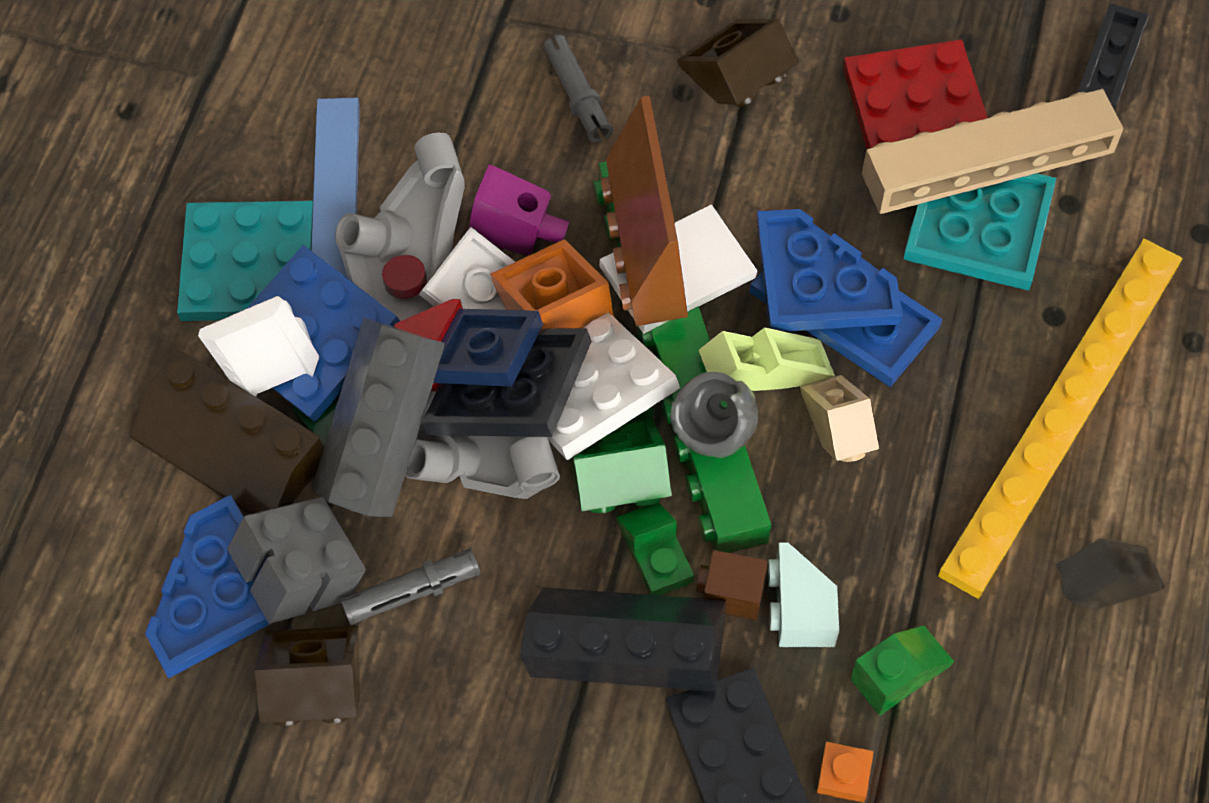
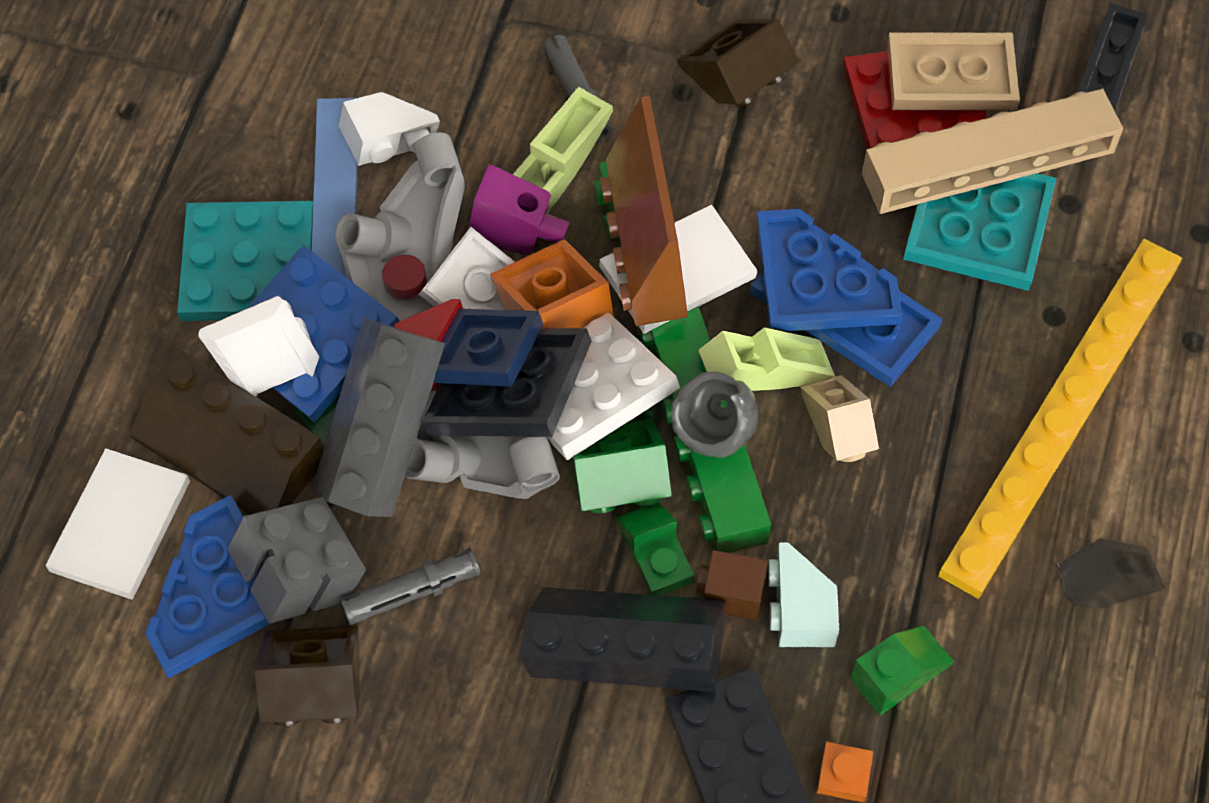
none -> white tile [45,448,190,600]
none -> white slope [339,92,440,166]
none -> yellowish green slope [513,87,613,213]
none -> tan plate [887,33,1020,110]

